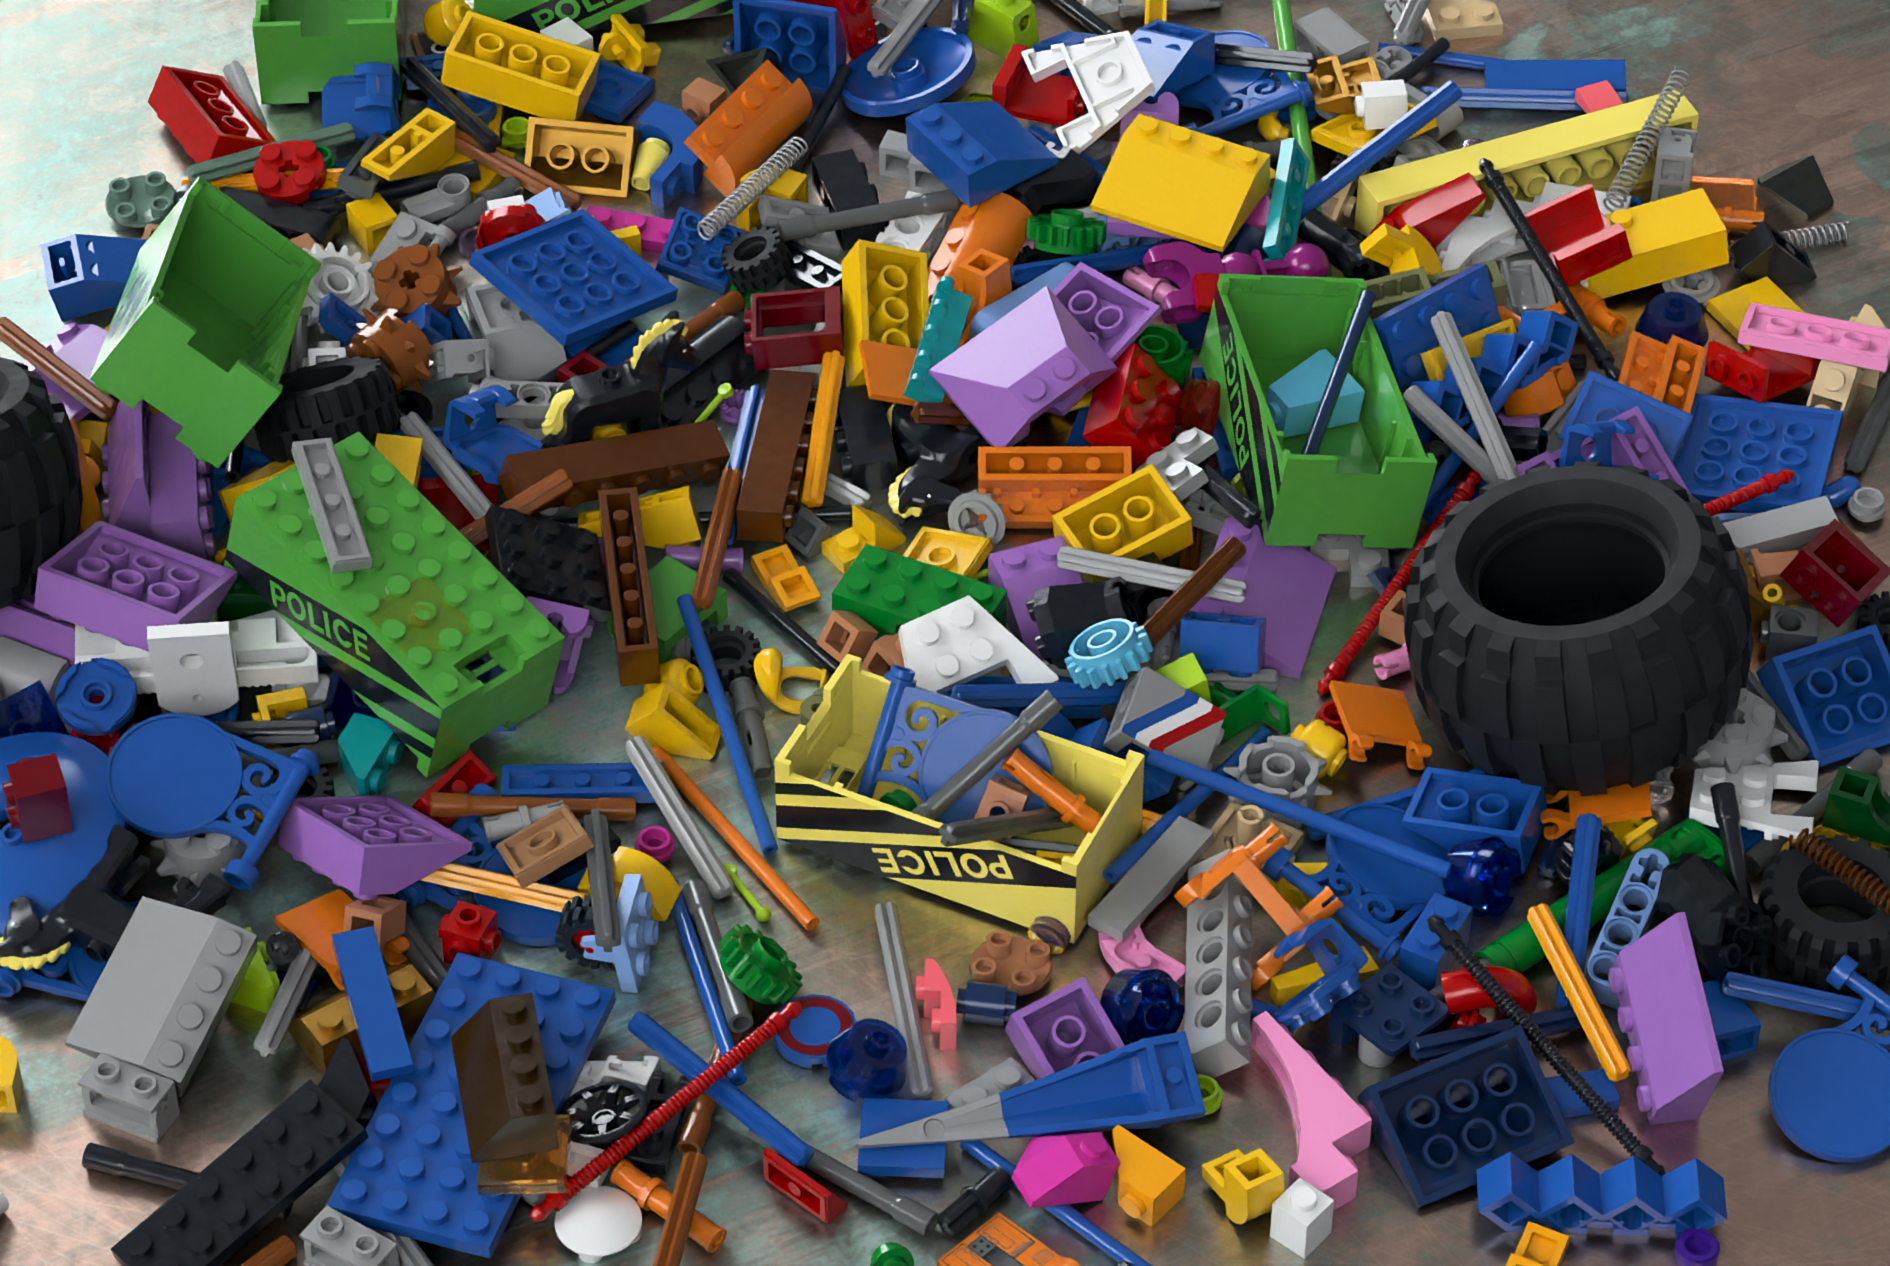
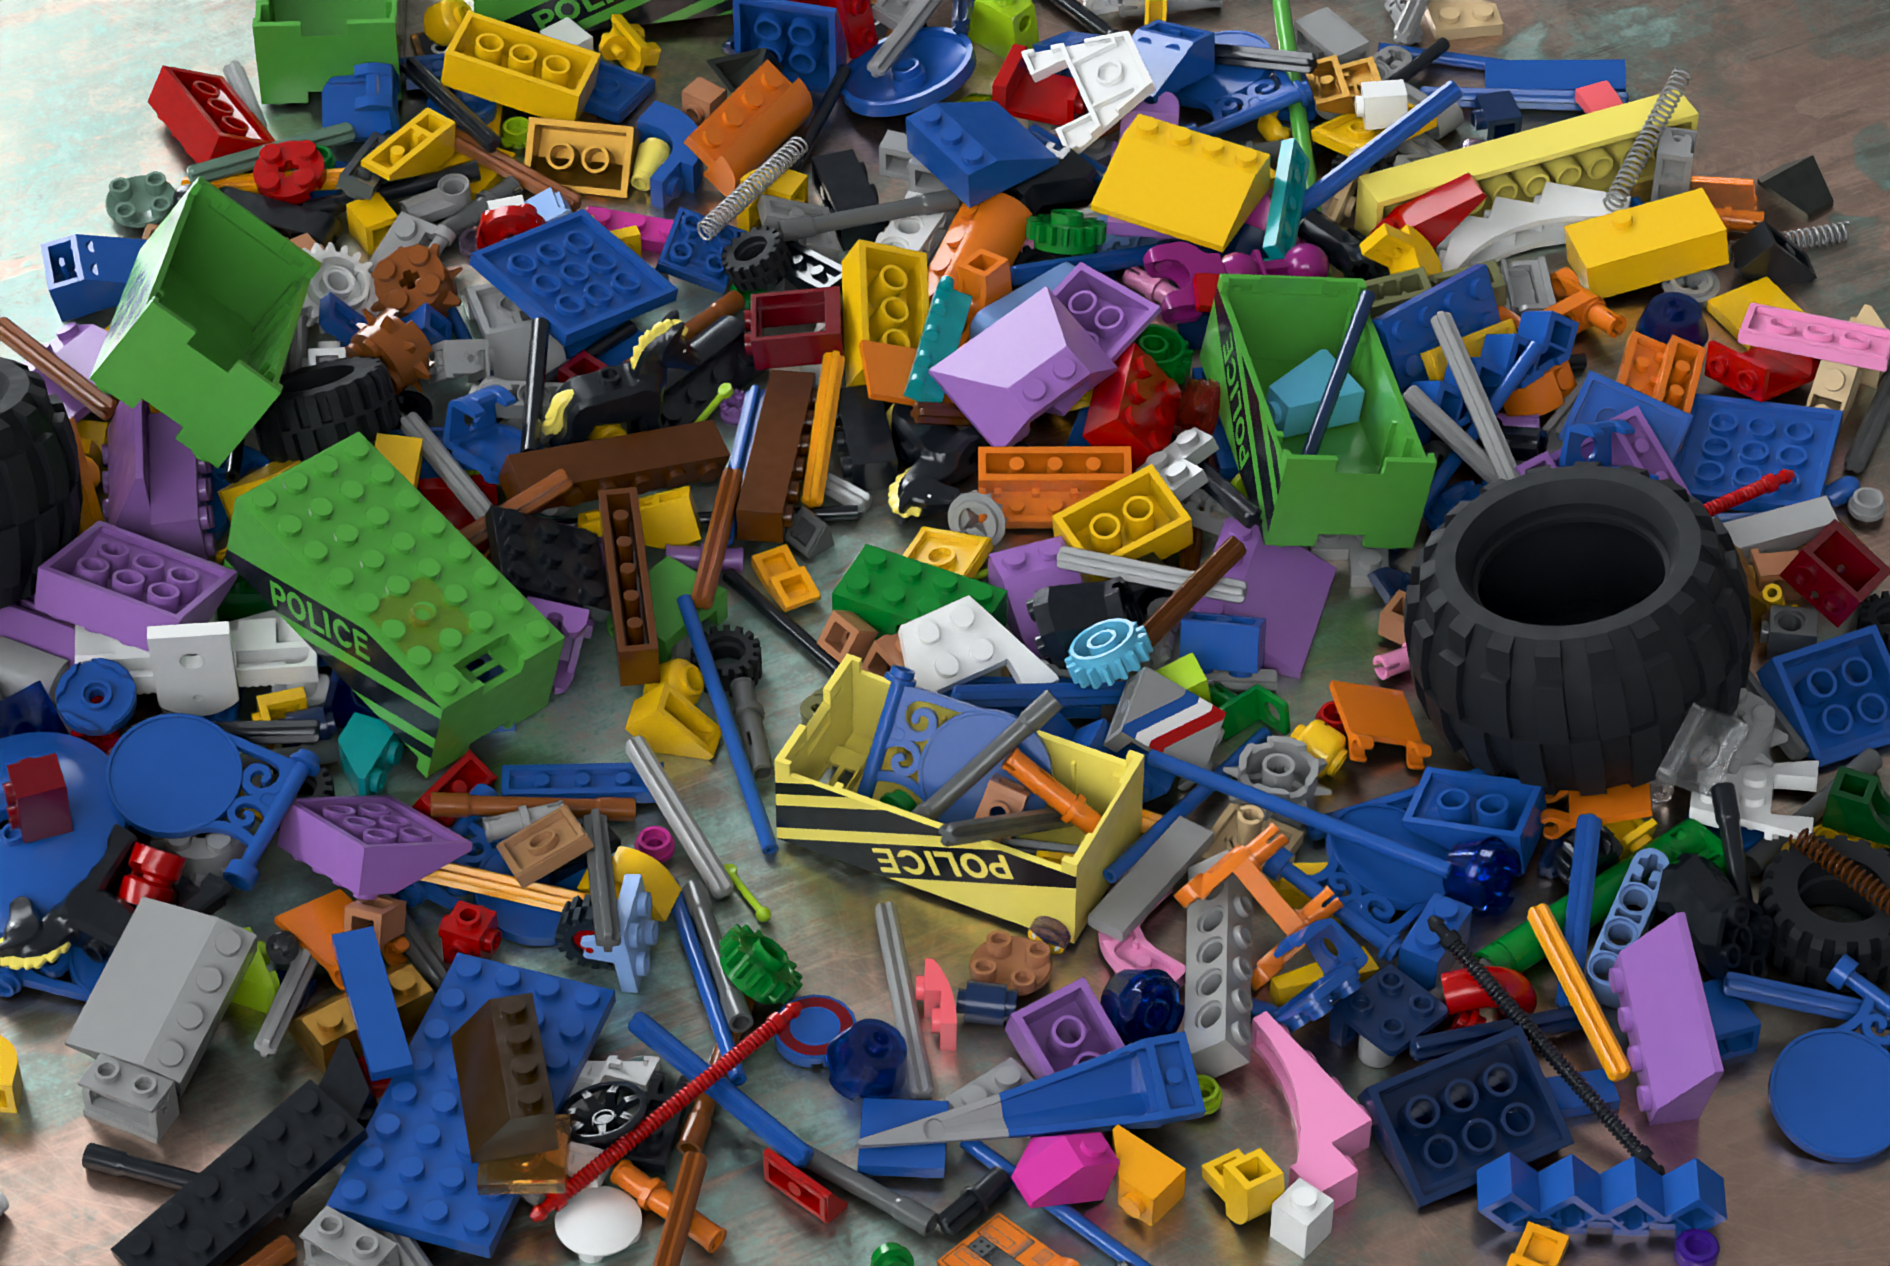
light grey tile [291,437,373,573] -> none
orange piece [652,745,819,931] -> none
yellow piece [754,648,829,715] -> none
yellow slope [821,504,906,575] -> none
red hose [1317,471,1481,695] -> none
black hose [1479,158,1620,382] -> none
red panel [1524,183,1633,287] -> none
none -> red wheel [117,842,187,905]
none -> black piece [520,317,550,453]
none -> dark blue brick [1470,90,1523,142]
none -> clear tile [1655,703,1750,798]

